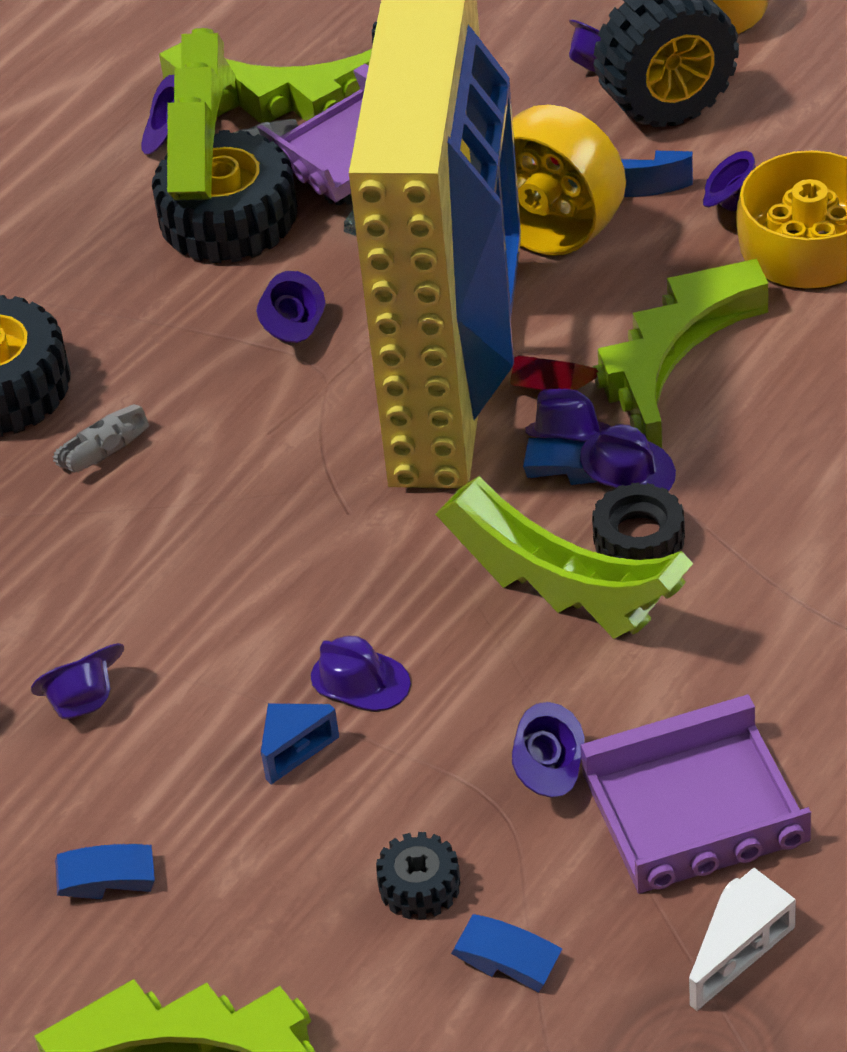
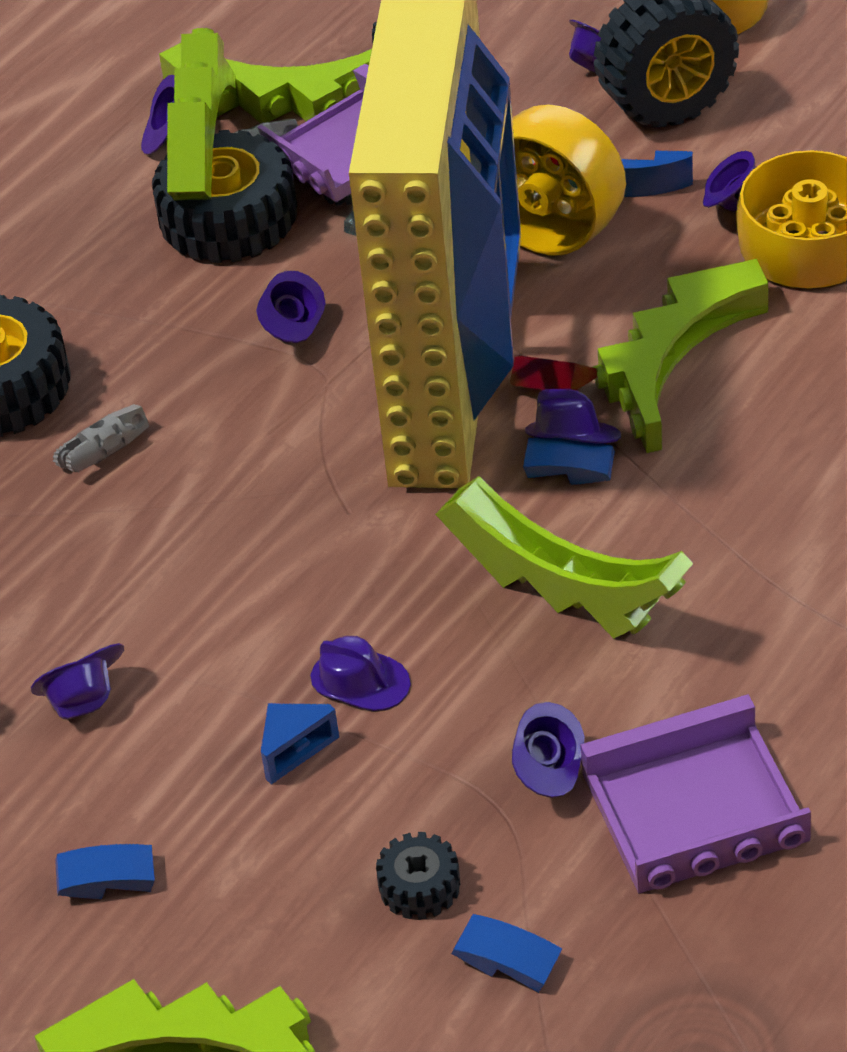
dark purple piece [580,424,676,491] -> none
black tyre [592,483,685,560] -> none
white slope [689,868,796,1011] -> none

